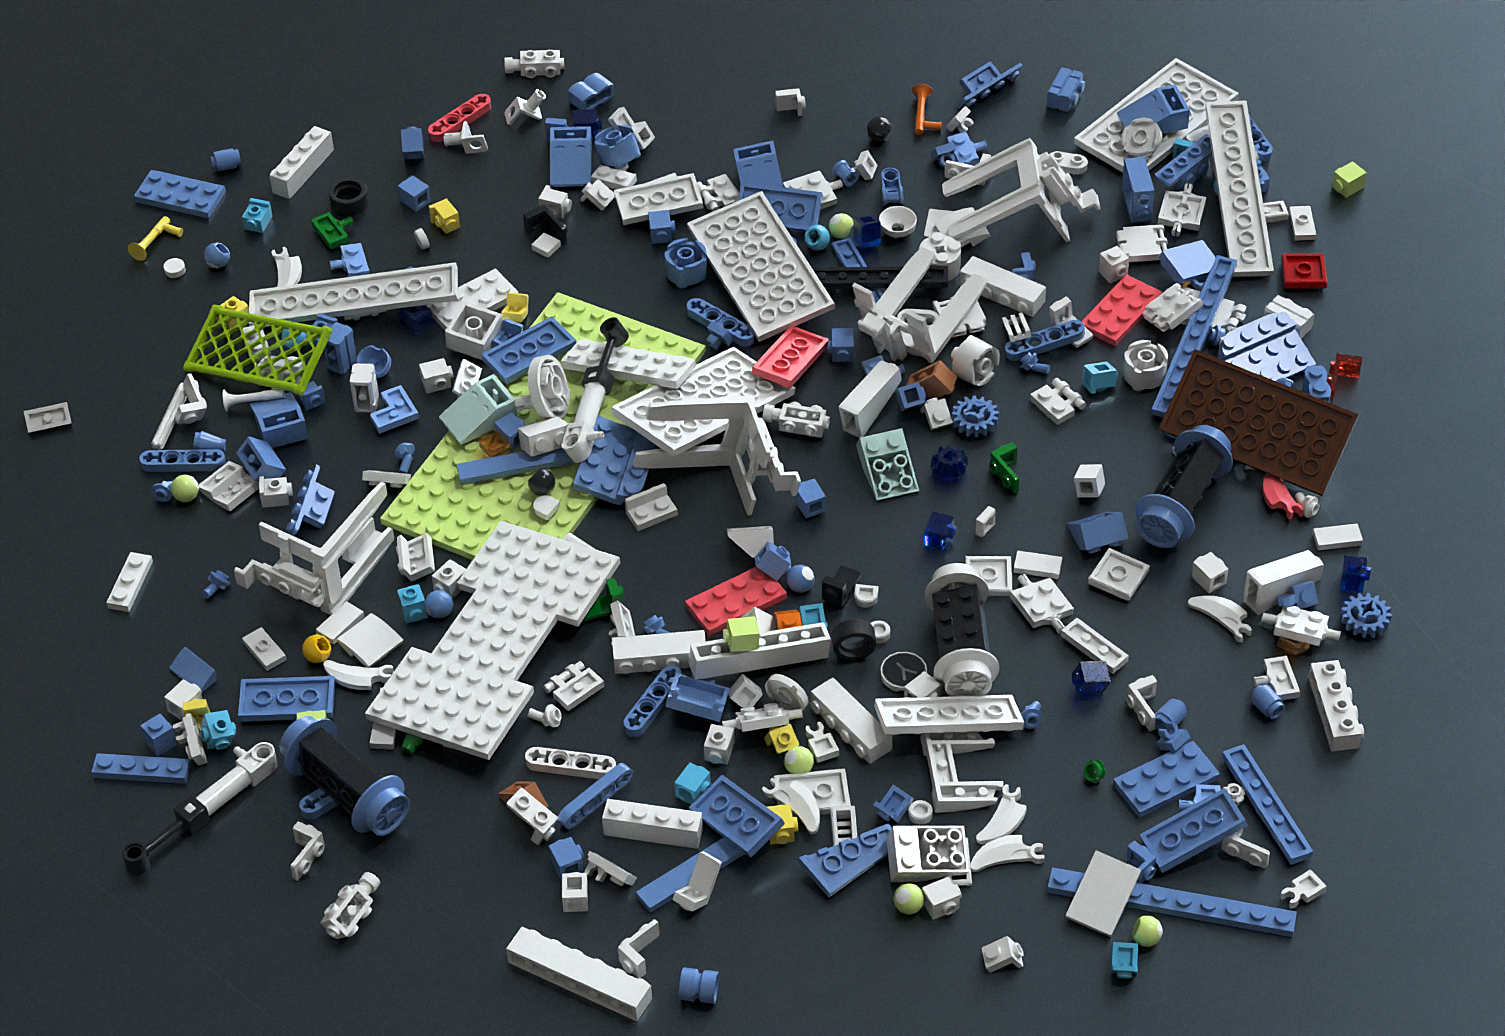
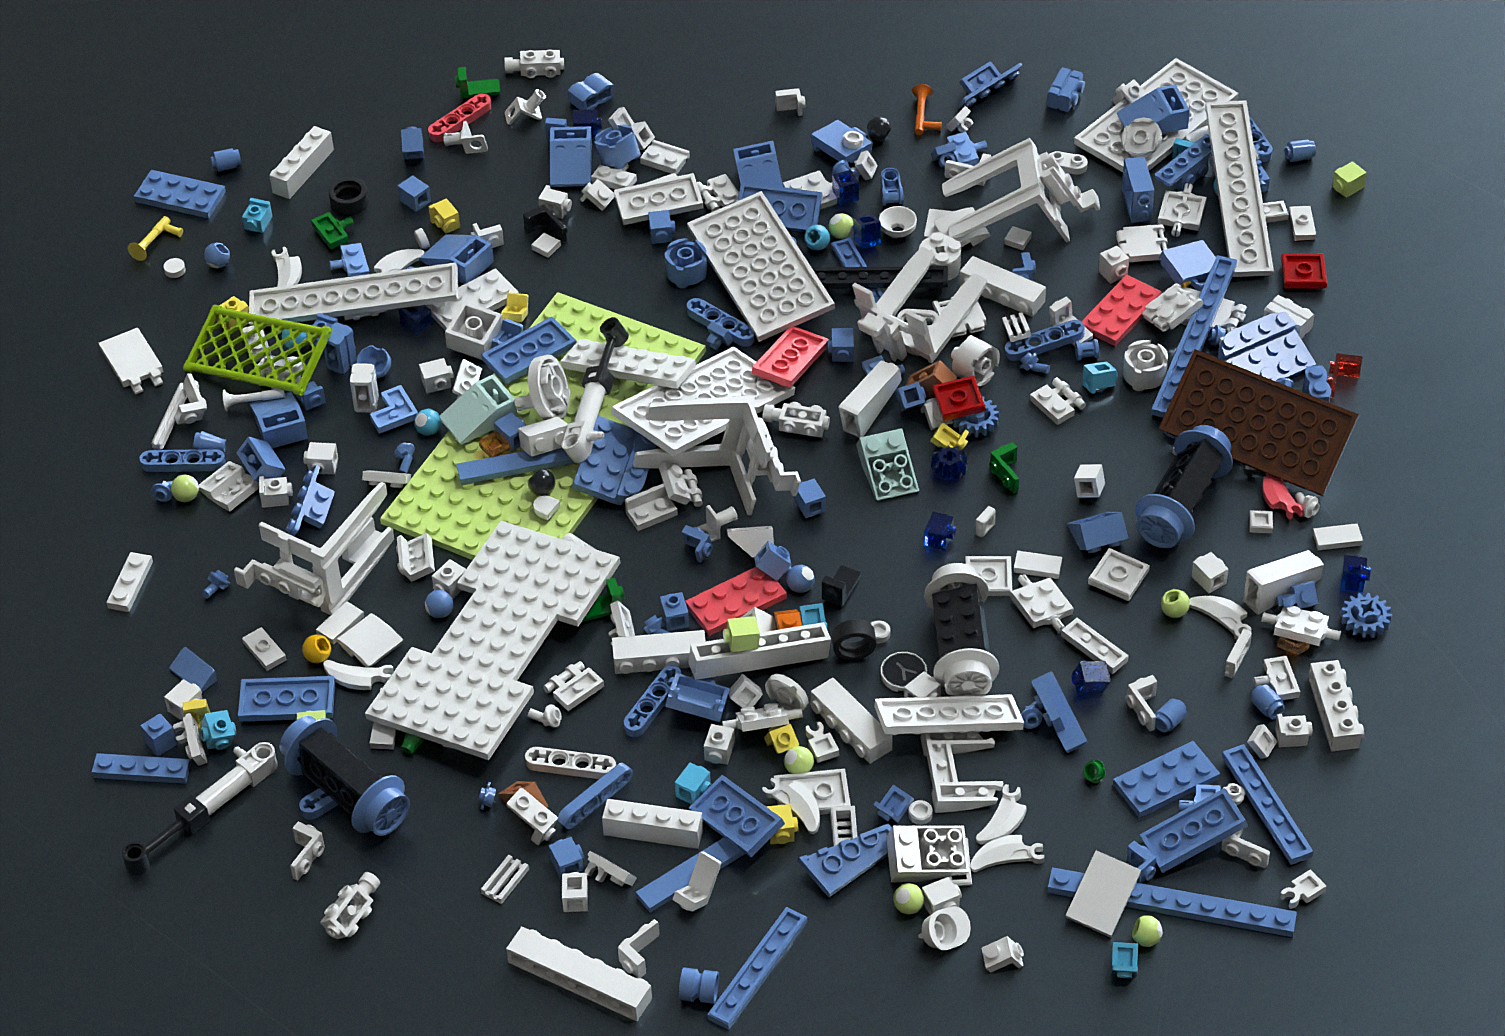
white panel [23,402,72,433] -> none
medium azure bracket [397,584,428,624] -> none
white tile [854,584,879,608] -> none
medium blue tile [1156,722,1191,751] -> none
none -> white tile [99,328,163,395]
none -> white brick [303,442,338,475]
none -> white piece [374,249,424,273]
none -> medium azure piece [414,409,442,436]
none -> medium blue slope [419,234,494,284]
none -> green bracket [455,67,500,99]
none -> white bracket [470,223,504,248]
none -> medium blue plate [478,782,496,810]
none -> white tile [481,855,529,904]
none -> white plate [640,140,690,175]
none -> white plate [659,461,703,507]
none -> medium blue brick [660,592,689,631]
none -> medium blue bracket [682,525,713,563]
none -> white bracket [698,505,738,542]
none -> medium blue tile [707,907,808,1030]
none -> medium blue piece [810,120,873,163]
none -> clear blue brick [832,169,859,205]
none -> white tile [843,131,863,149]
none -> white piece [918,906,971,950]
none -> light yellow bracket [930,422,969,456]
none -> red plate [932,376,986,422]
none -> white tile [1004,226,1032,250]
none -> medium blue bracket [1031,672,1088,753]
none -> medium blue bush [1075,339,1099,360]
none -> white bracket [1112,79,1146,105]
none -> yellowish green piece [1161,589,1190,618]
none -> white tile [1224,628,1252,678]
none -> white plate [1247,724,1278,759]
none -> white tile [1249,510,1273,533]
none -> white brick [1275,714,1313,747]
none -> medium blue brick [1284,139,1316,162]

